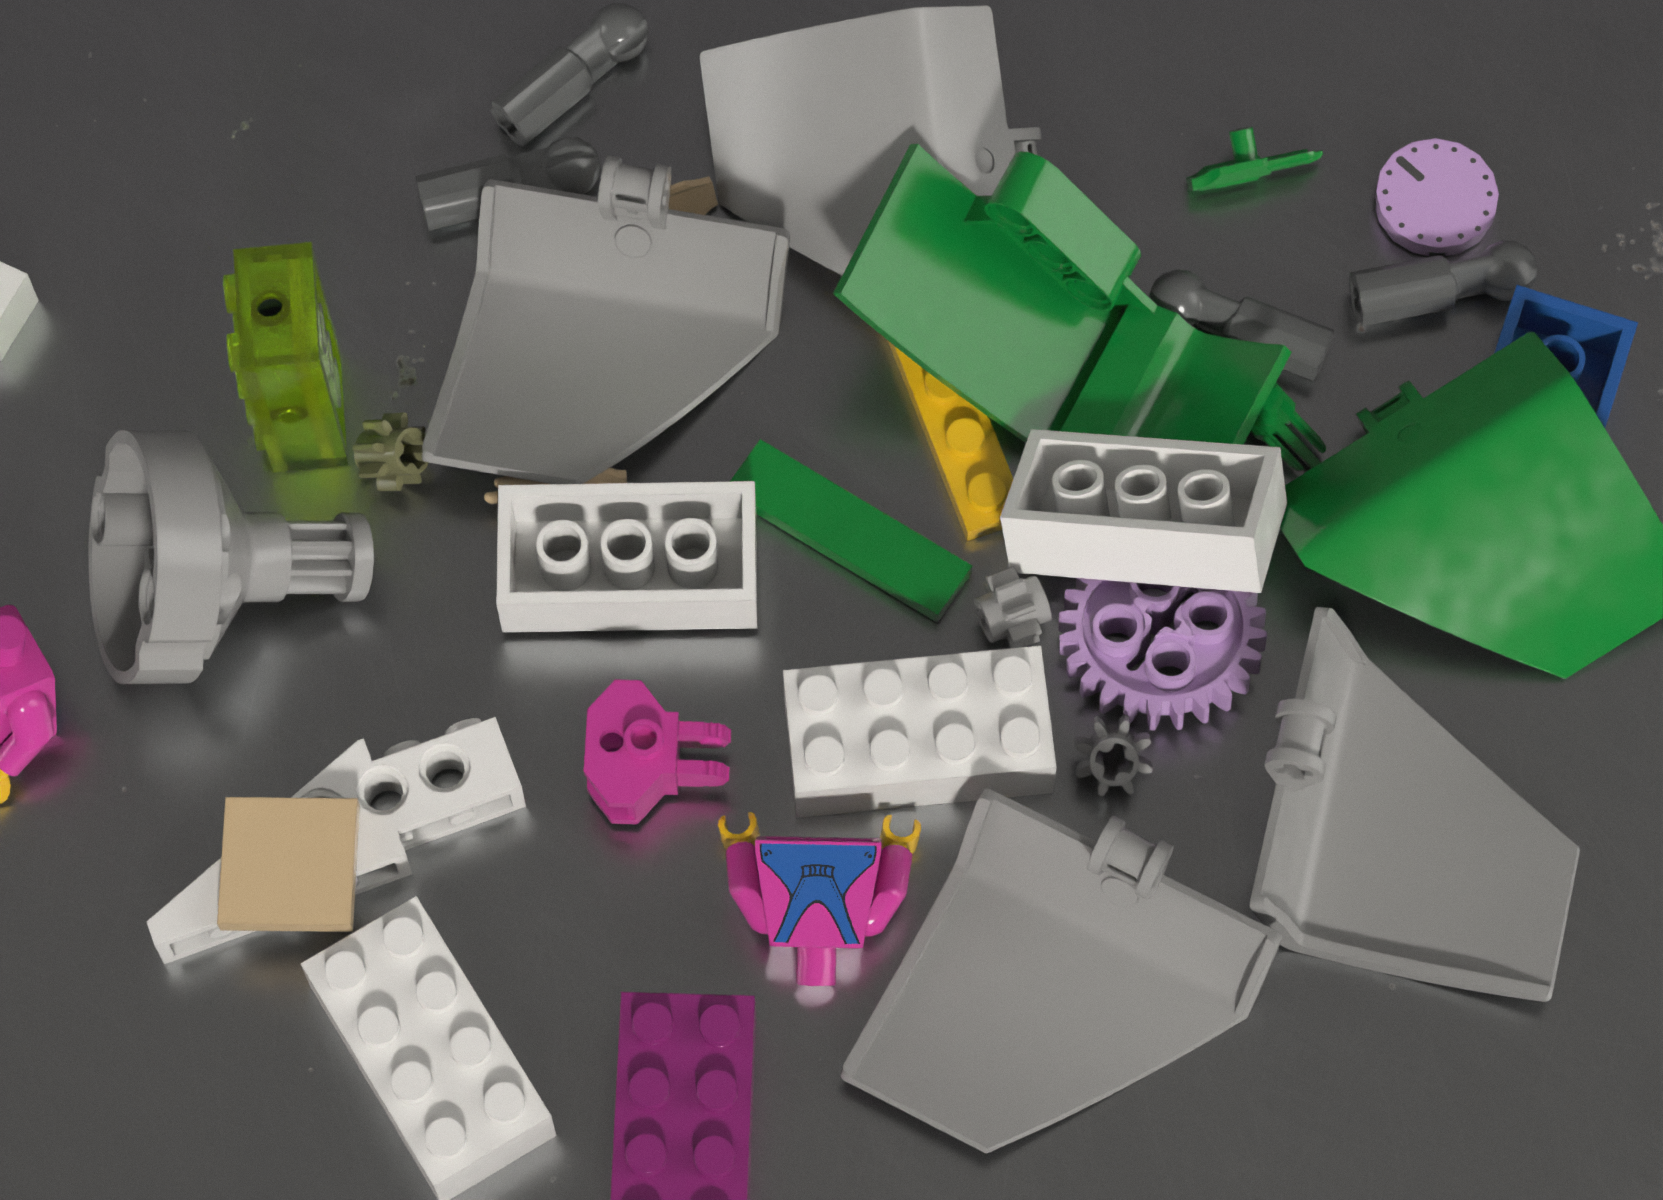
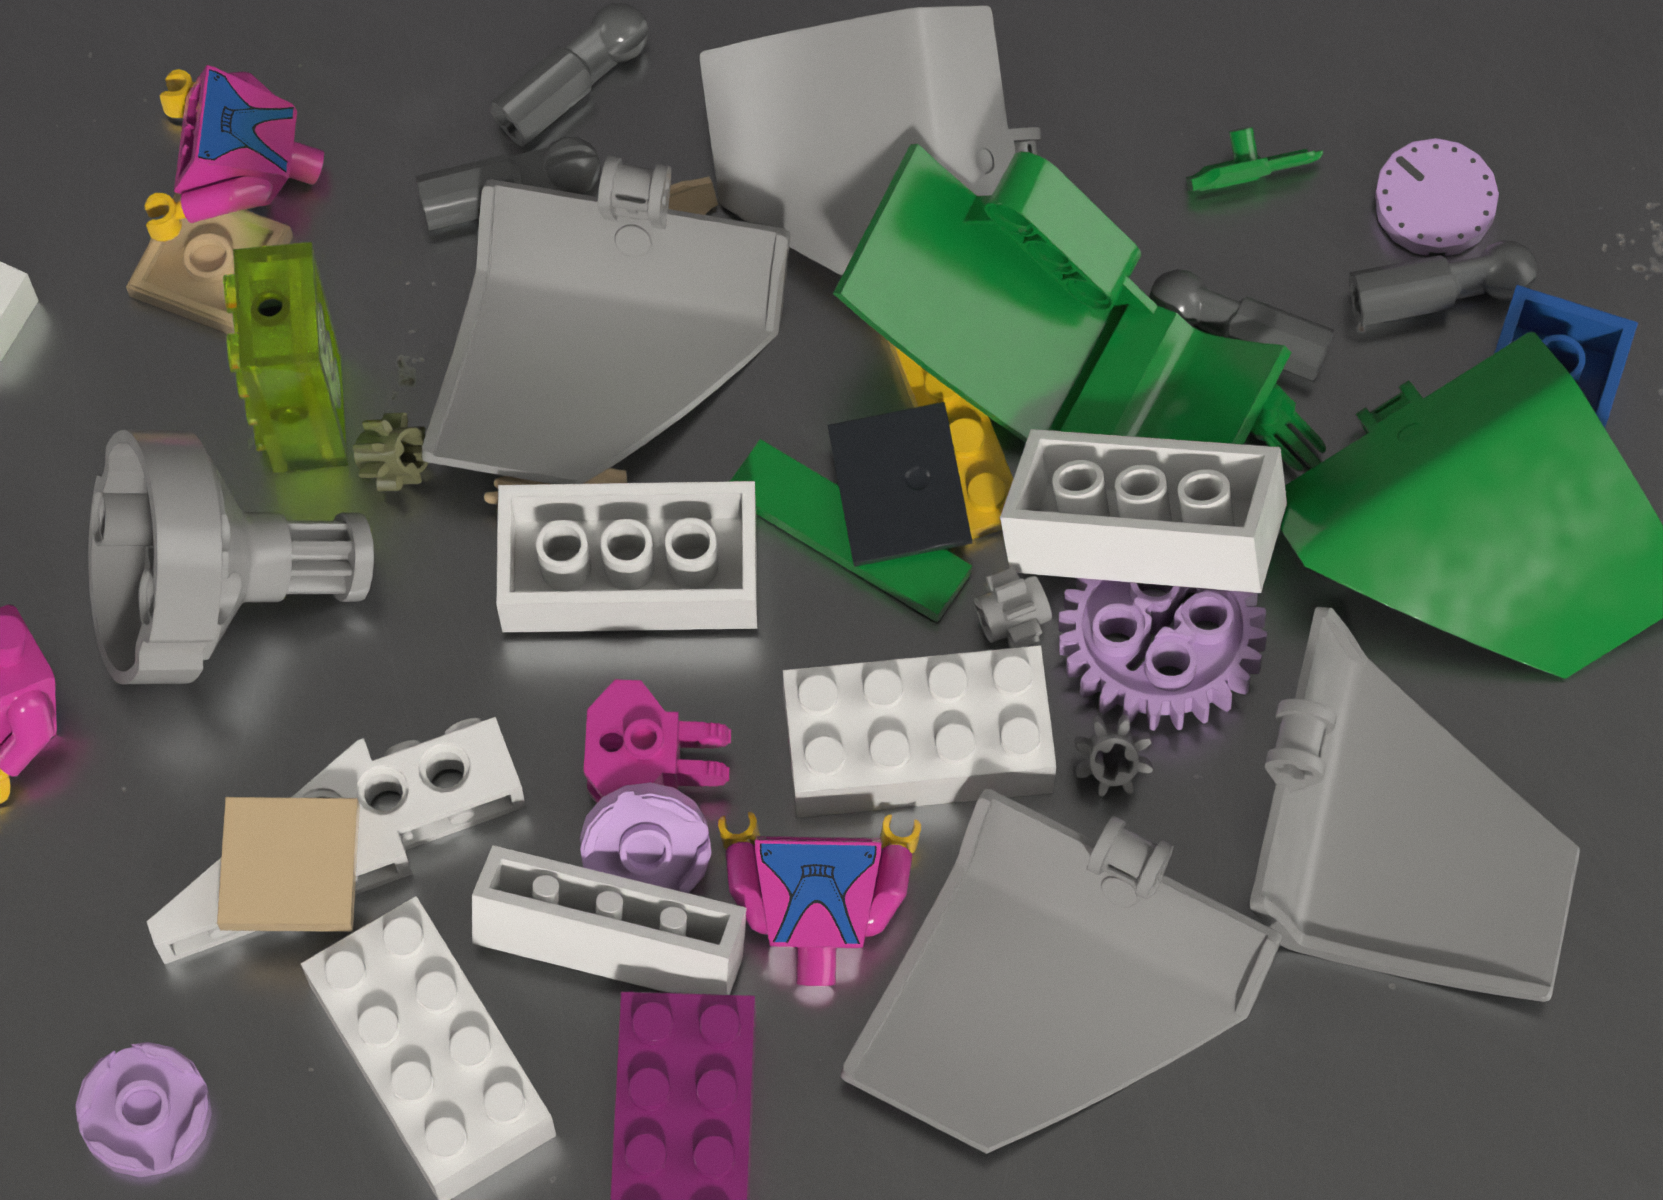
none -> lavender tile [75,1042,212,1177]
none -> tan tile [126,193,293,339]
none -> dark pink torso [145,65,324,241]
none -> white brick [472,845,747,995]
none -> lavender tile [579,782,712,893]
none -> black piece [827,402,973,567]

